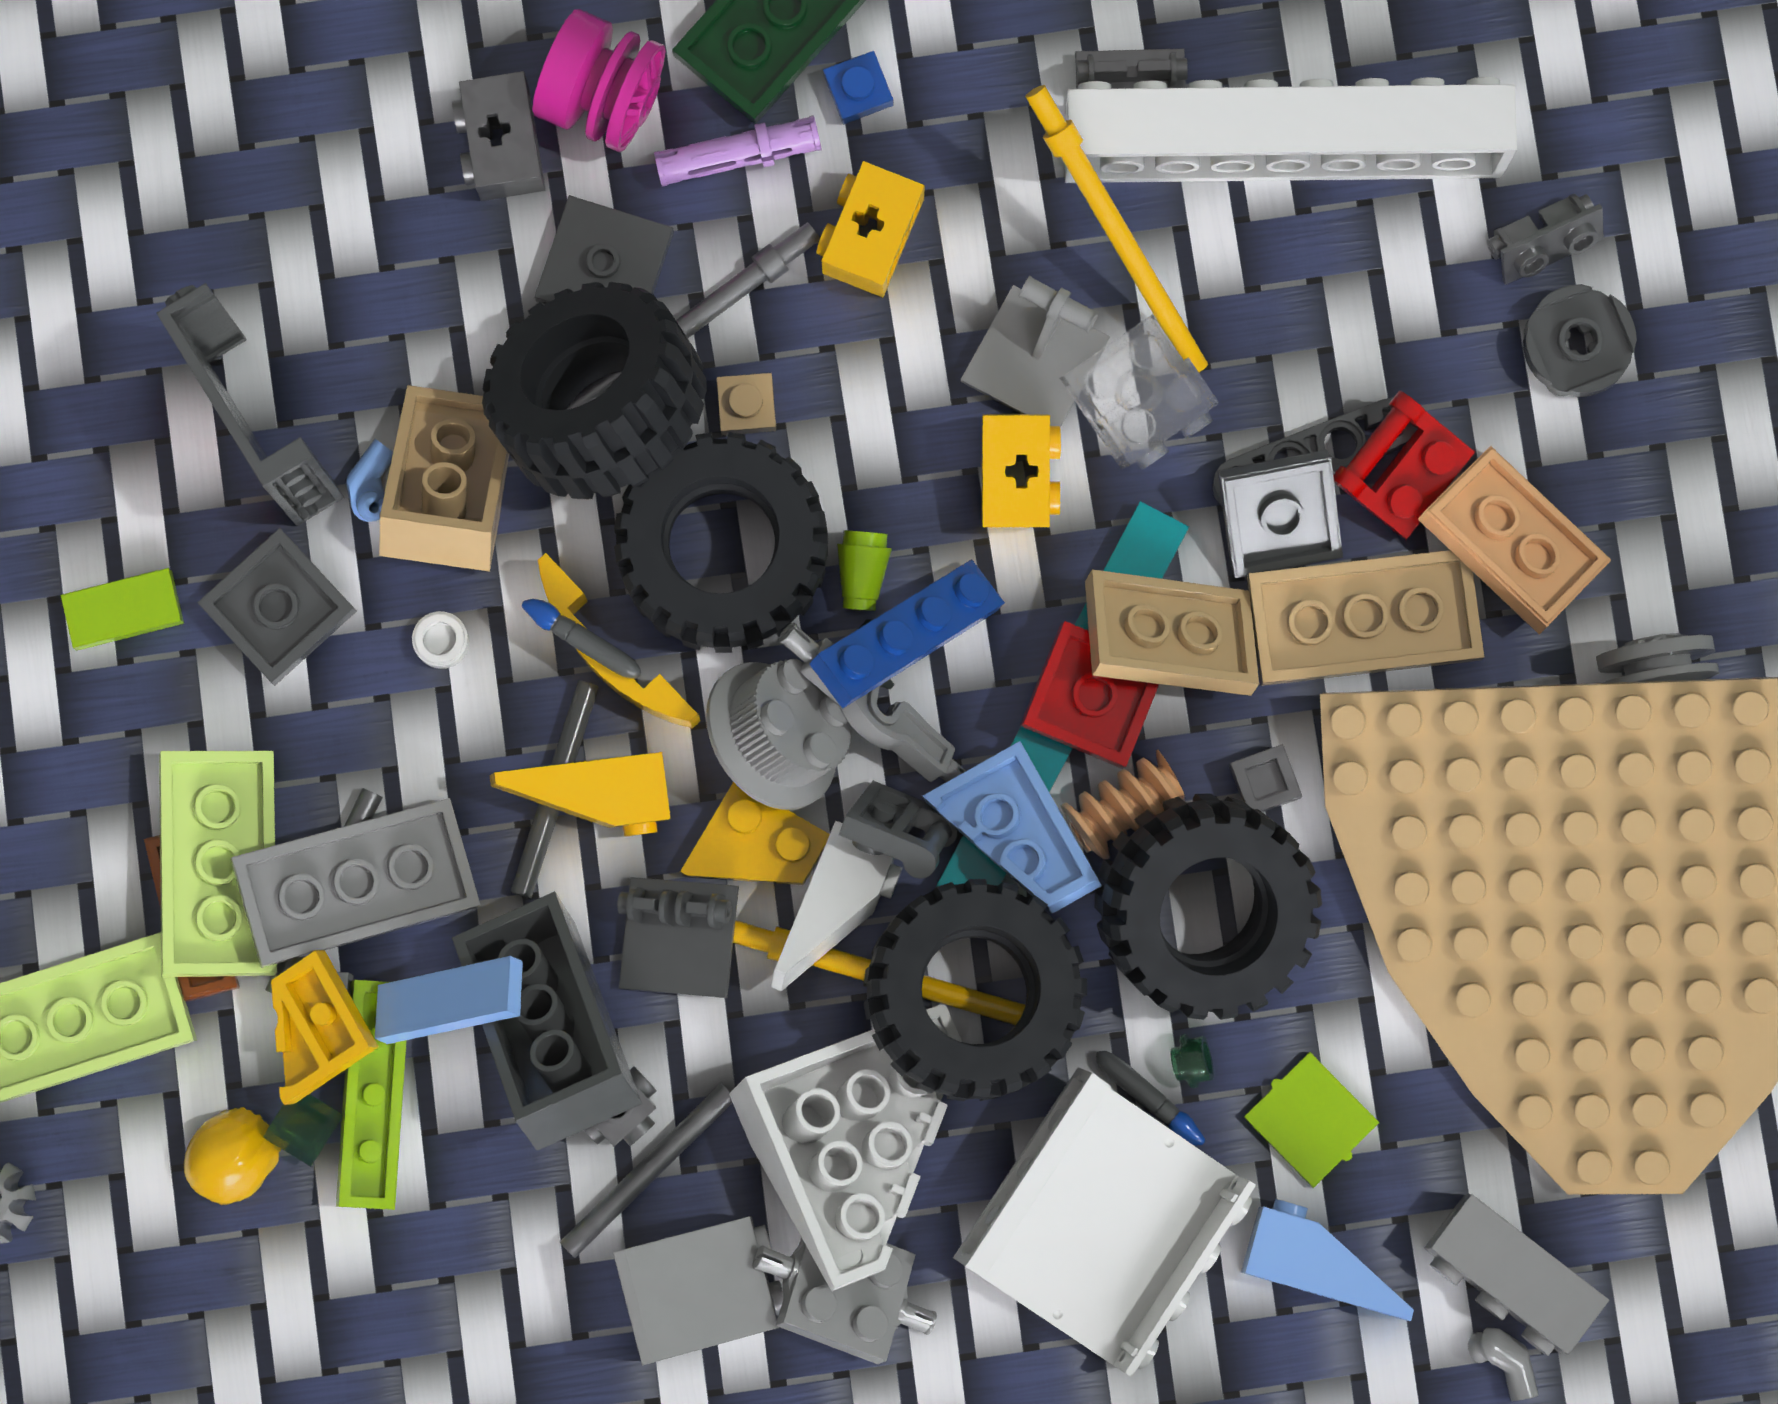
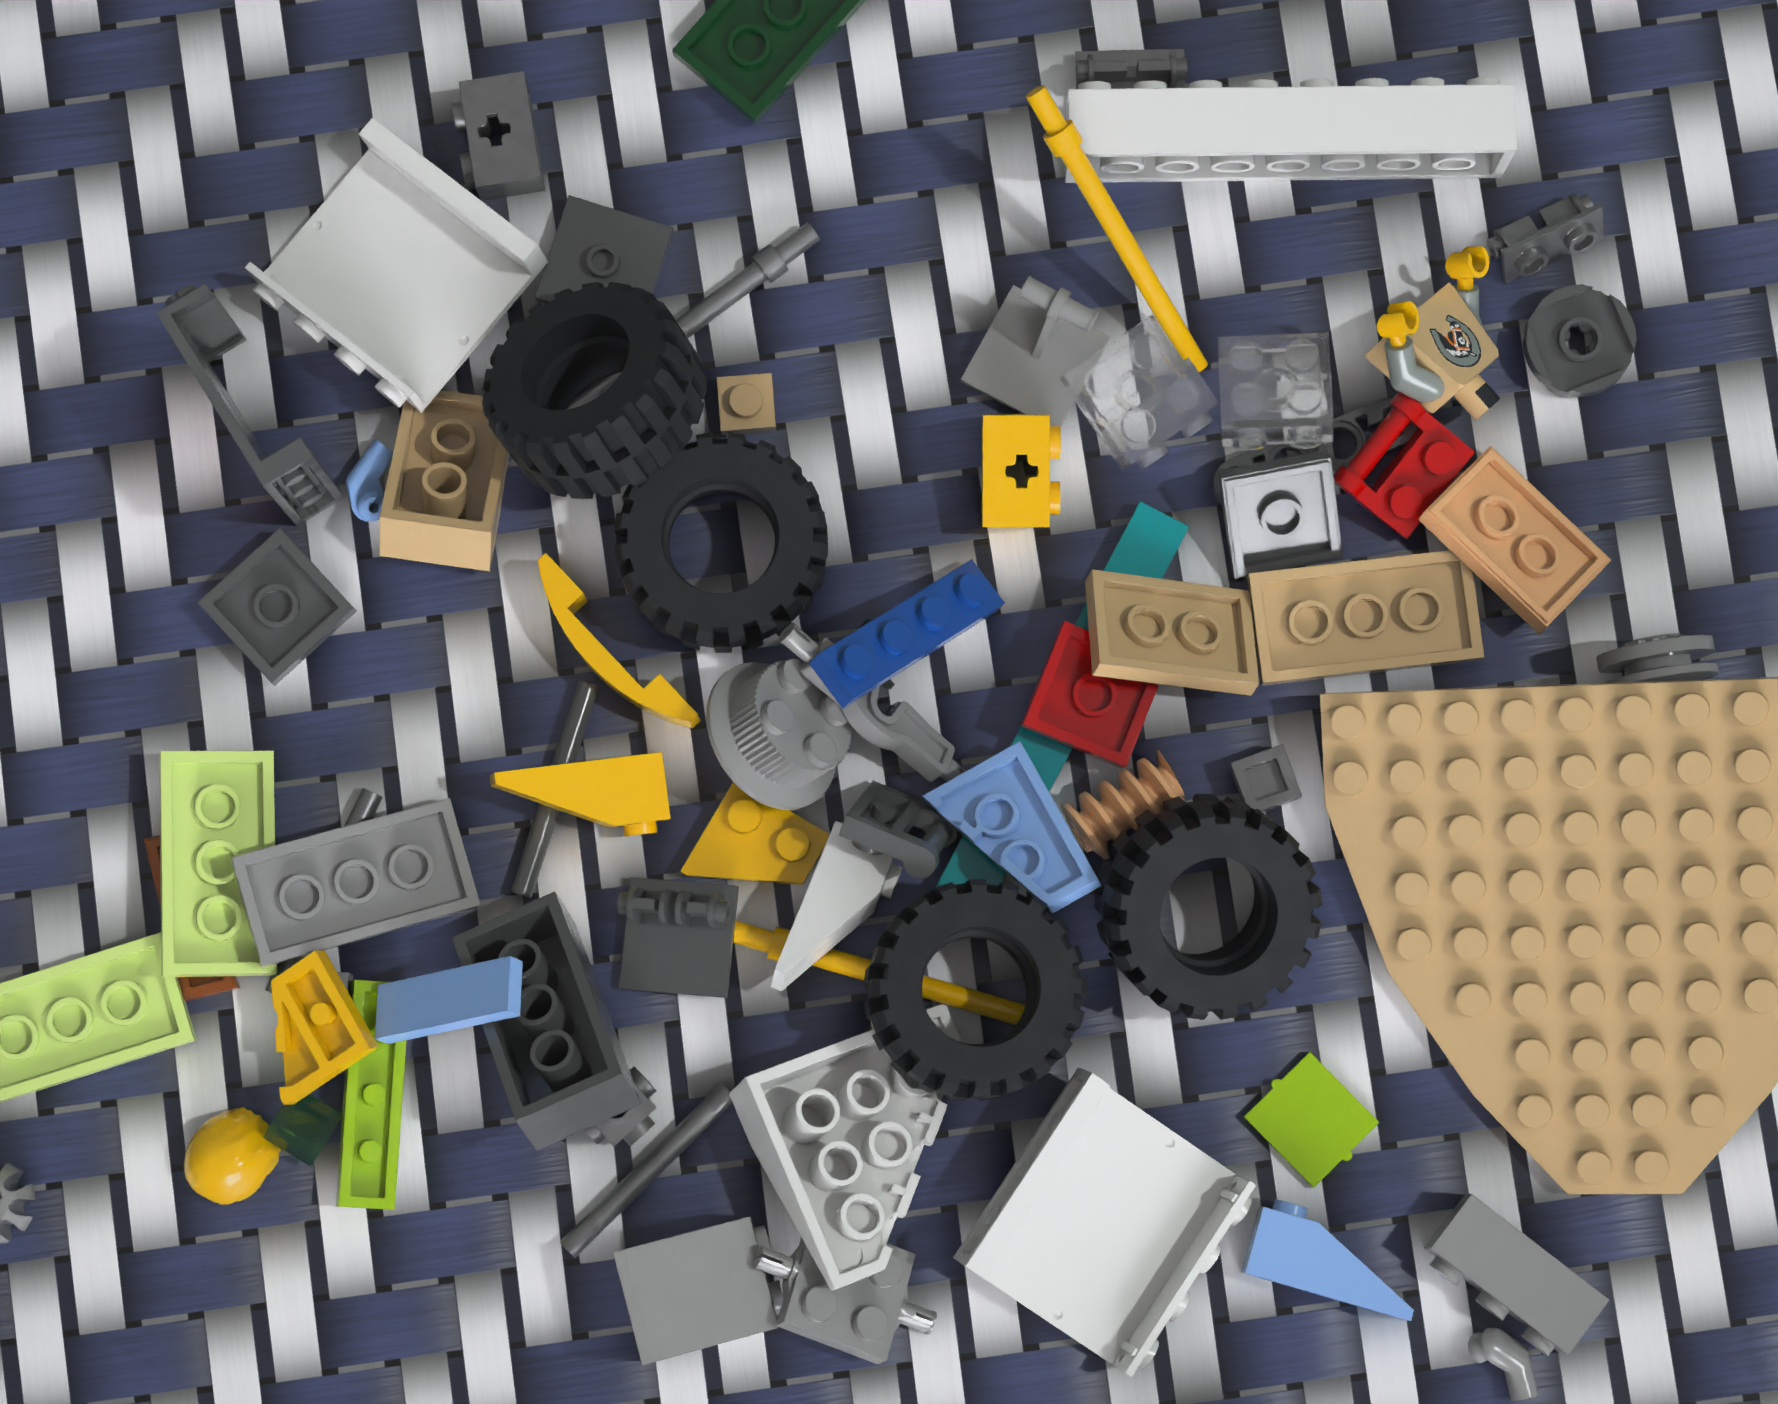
lime tile [61,568,184,651] -> none
white tile [412,611,470,669] -> none
dark grey piece [522,599,641,679] -> none
dark pink wheel [532,9,666,152] -> none
lavender pin [654,115,822,187] -> none
yellow brick [816,161,925,298] -> none
blue plate [823,51,894,125] -> none
lime cone [837,530,892,611] -> none
dark grey piece [1096,1051,1205,1146] -> none
clear green plate [1170,1034,1214,1089] -> none
none -> white panel [245,117,548,413]
none -> clear plate [1218,332,1333,451]
none -> torso [1365,246,1501,421]

